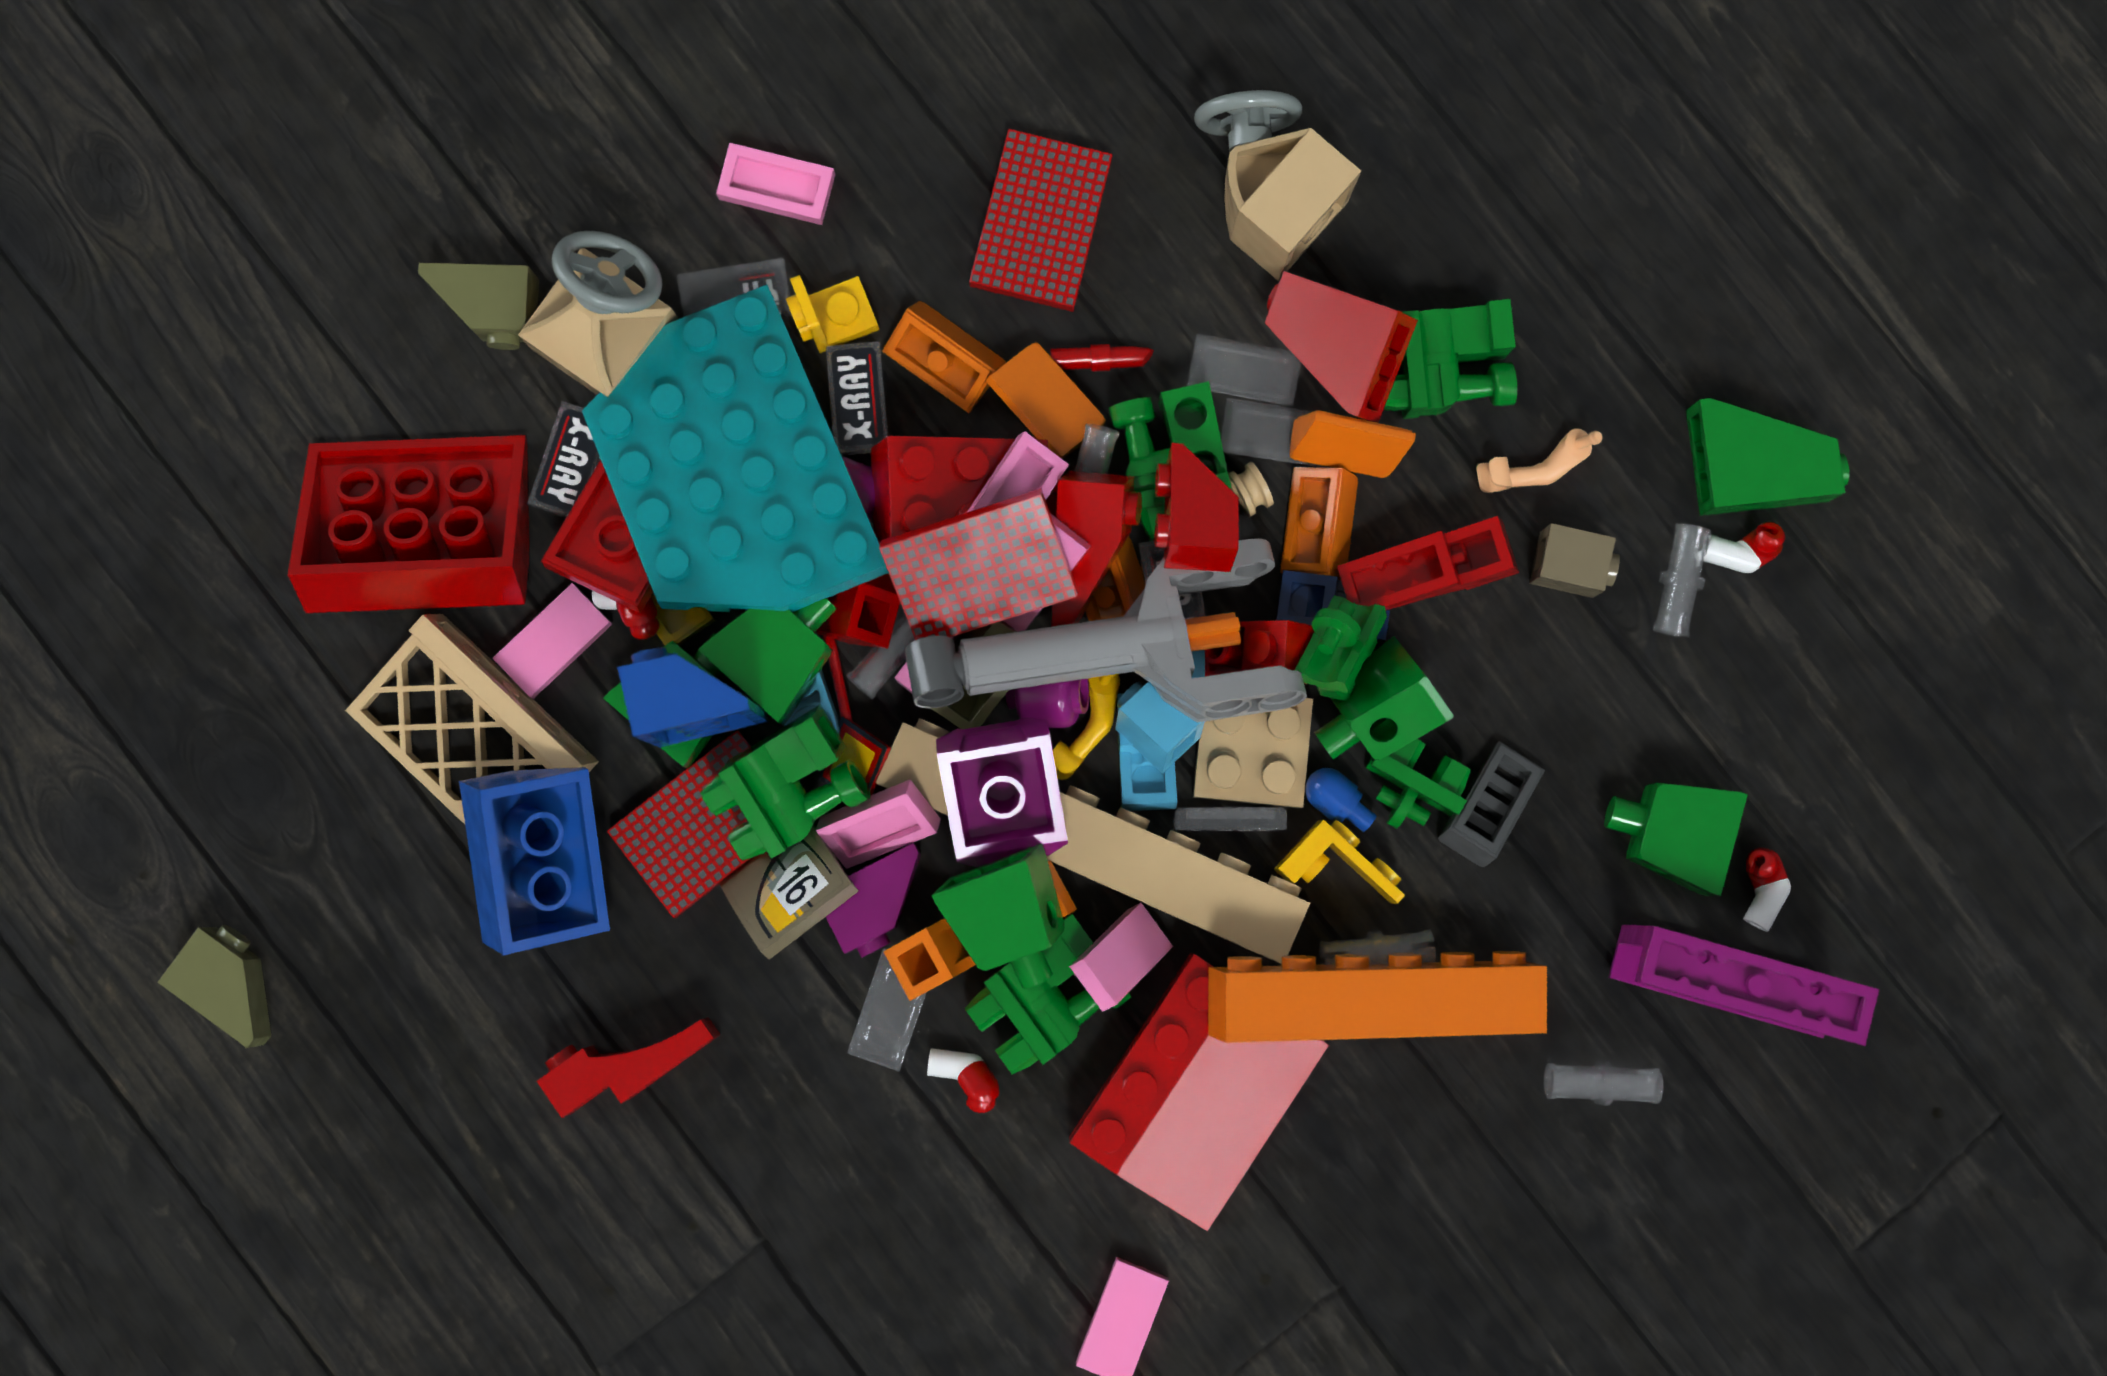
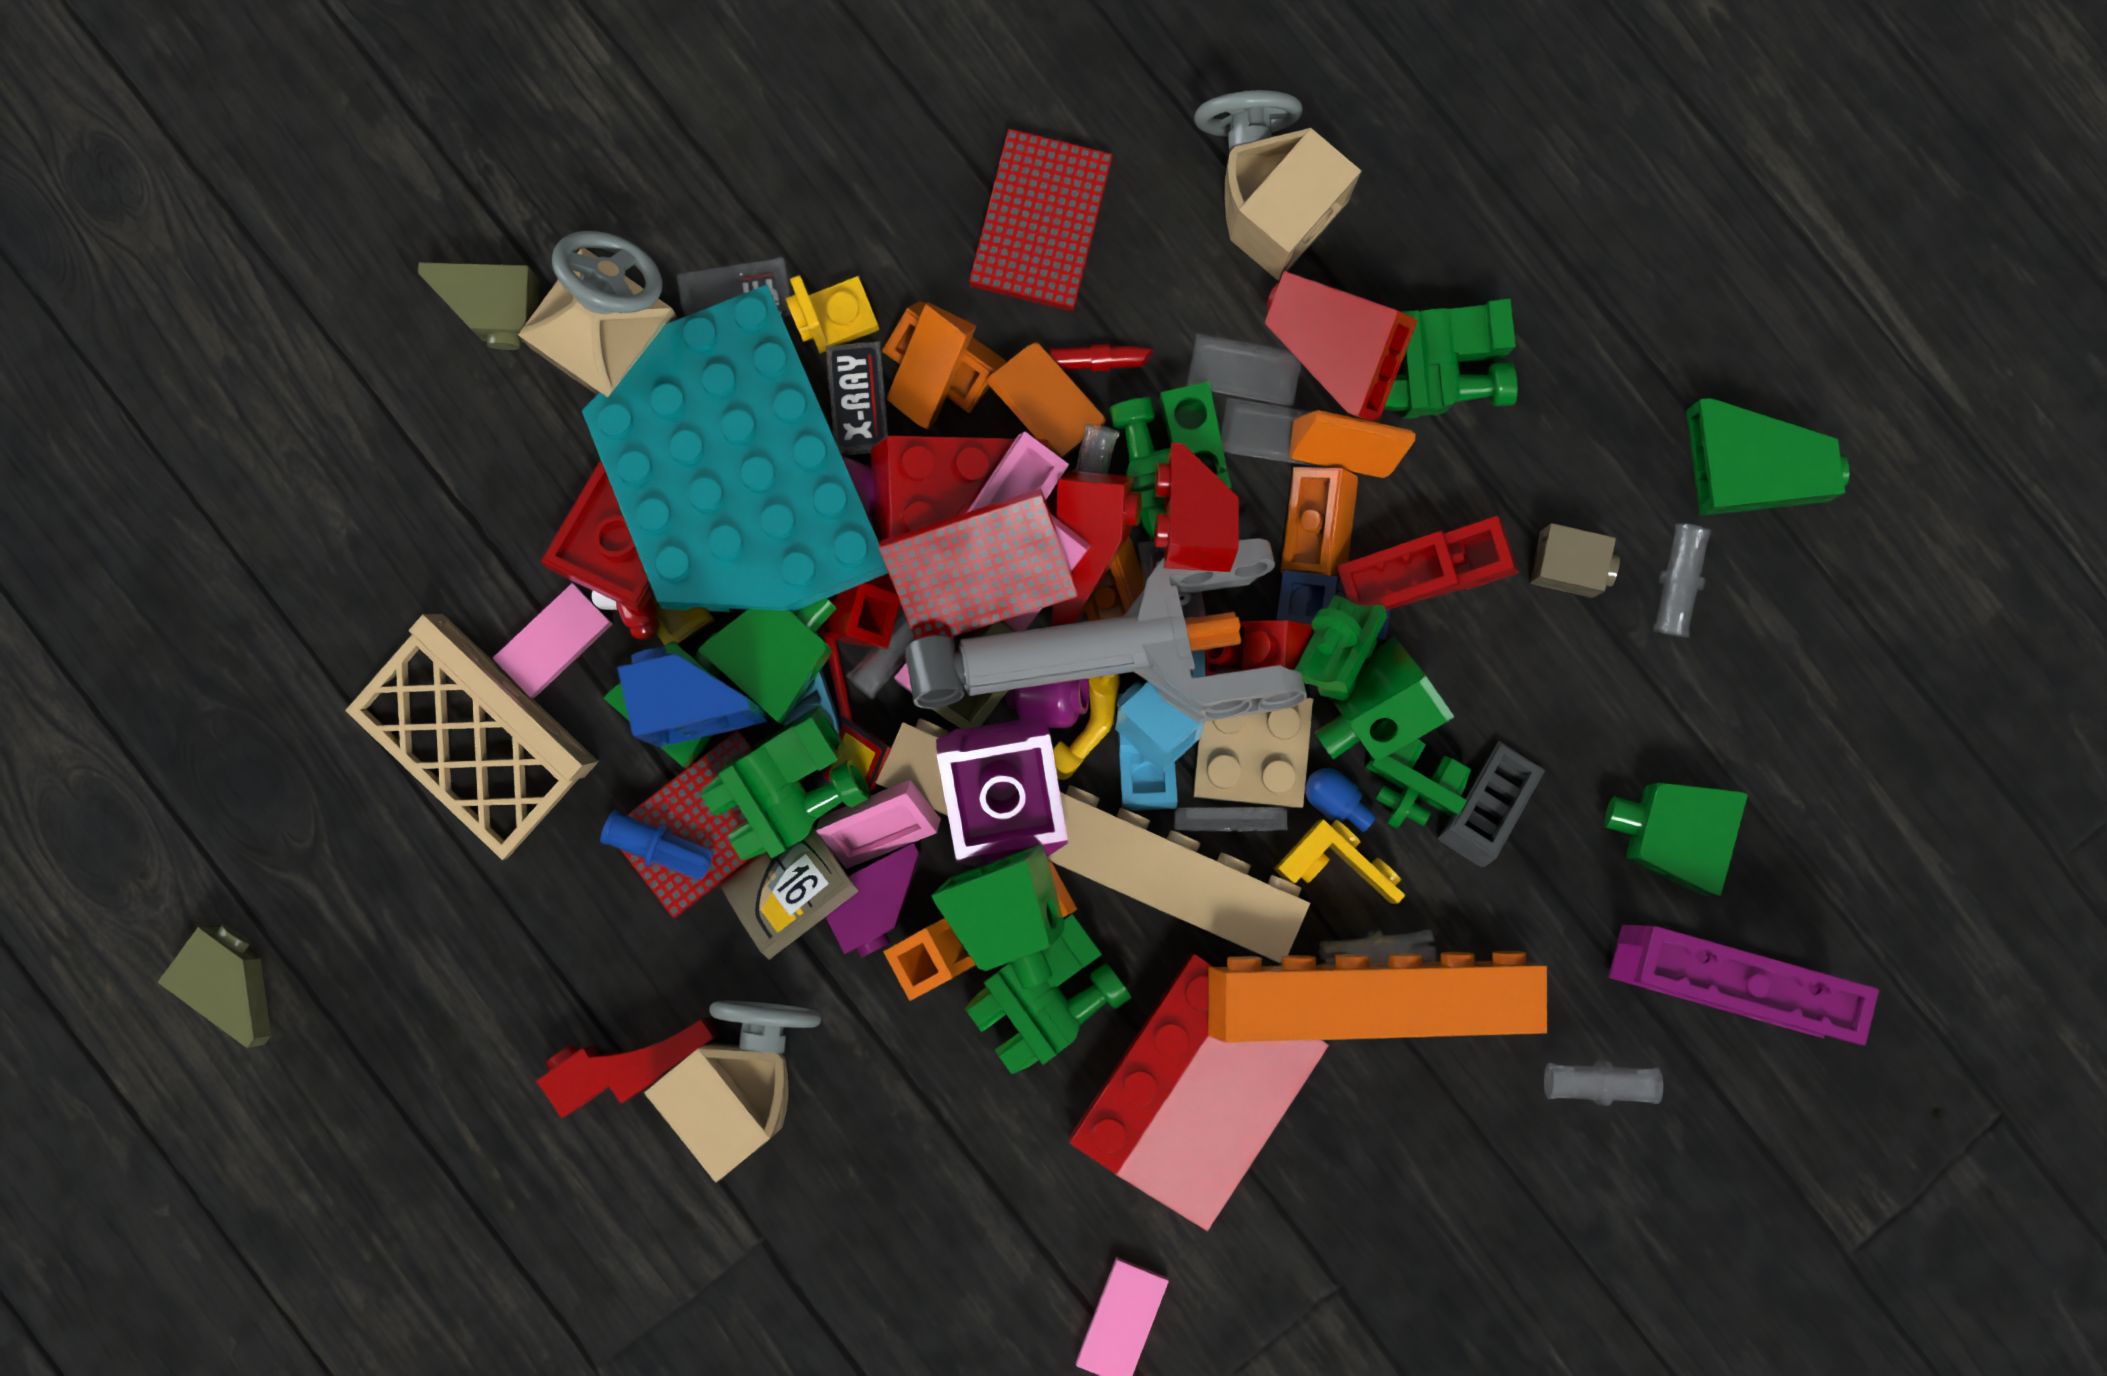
red slope [288,435,529,613] -> none
blue slope [459,767,610,955] -> none
tile [528,401,601,517] -> none
bright pink tile [716,143,835,225] -> none
clear tile [847,948,927,1071] -> none
arm [927,1048,1000,1113] -> none
bright pink tile [1069,903,1173,1012] -> none
tan bush [1228,462,1274,517] -> none
light nougat piece [1476,428,1603,493] -> none
arm [1701,522,1785,573] -> none
arm [1743,847,1791,932] -> none
none -> blue axle [600,810,713,880]
none -> tan piece [644,1000,822,1182]
none -> orange slope [886,302,976,430]

